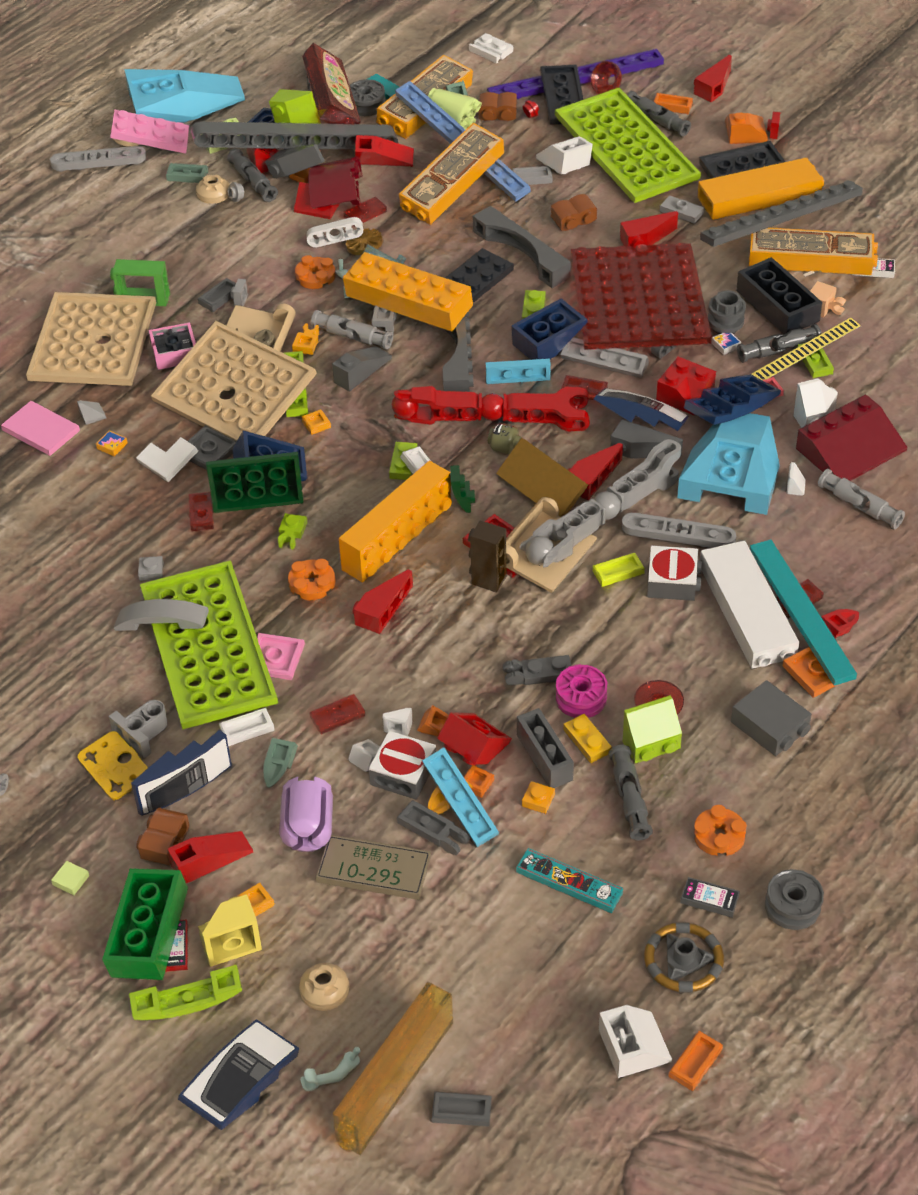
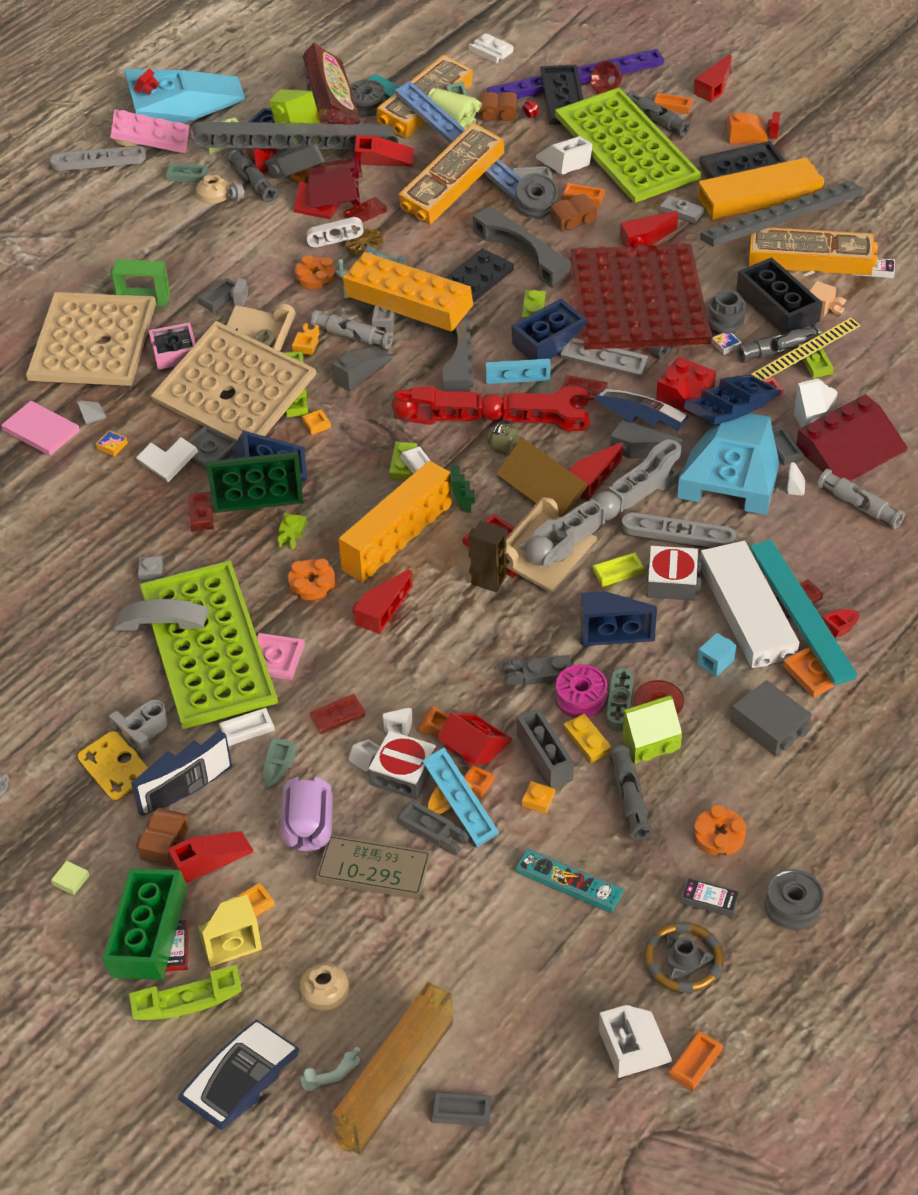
none -> red tile [133,68,159,95]
none -> dark grey wheel [515,173,557,218]
none -> orange tile [562,183,605,206]
none -> dark blue slope [580,591,657,646]
none -> sand green beam [606,668,634,731]
none -> medium azure brick [697,633,736,677]
none -> dark grey tile [773,427,804,466]

